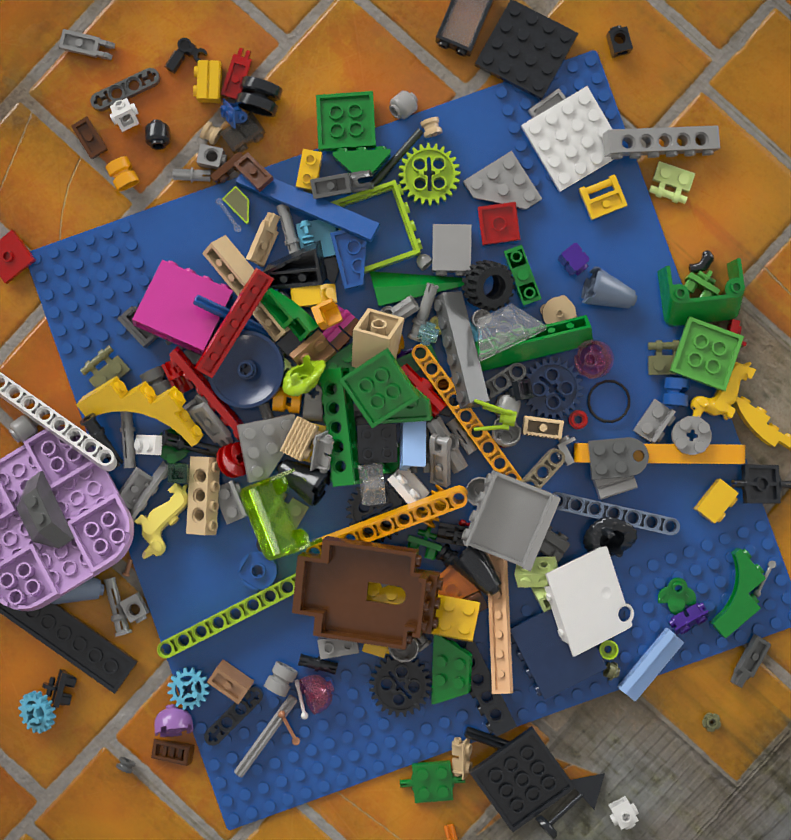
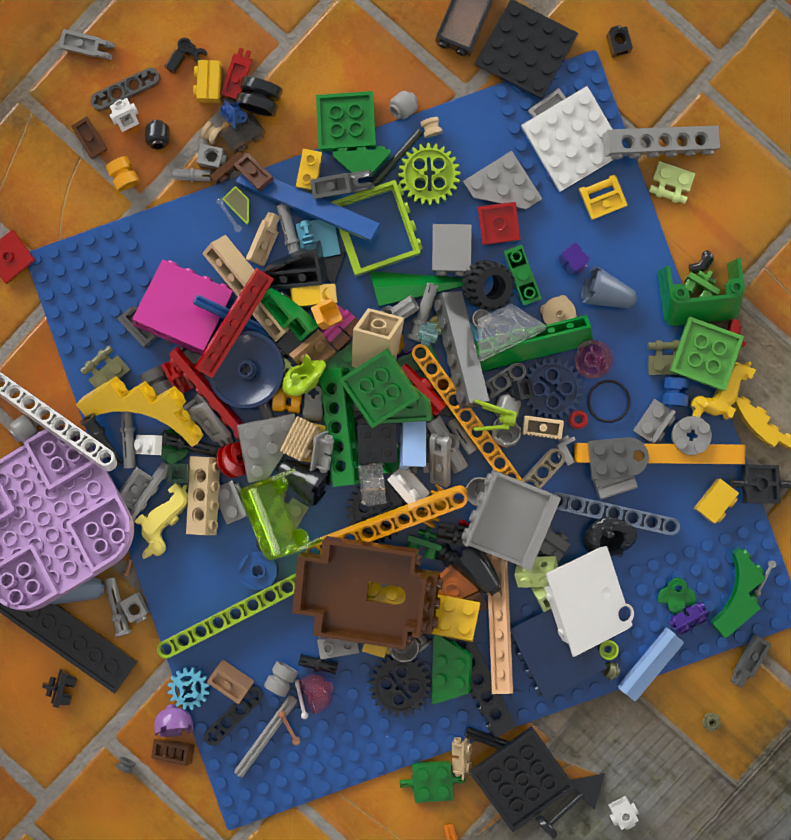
dark grey wedge [16,471,75,549] -> none
medium azure gear [18,691,56,734] -> none
blue wing [330,230,367,290] -> none
light grey hinge [416,254,432,271] -> none

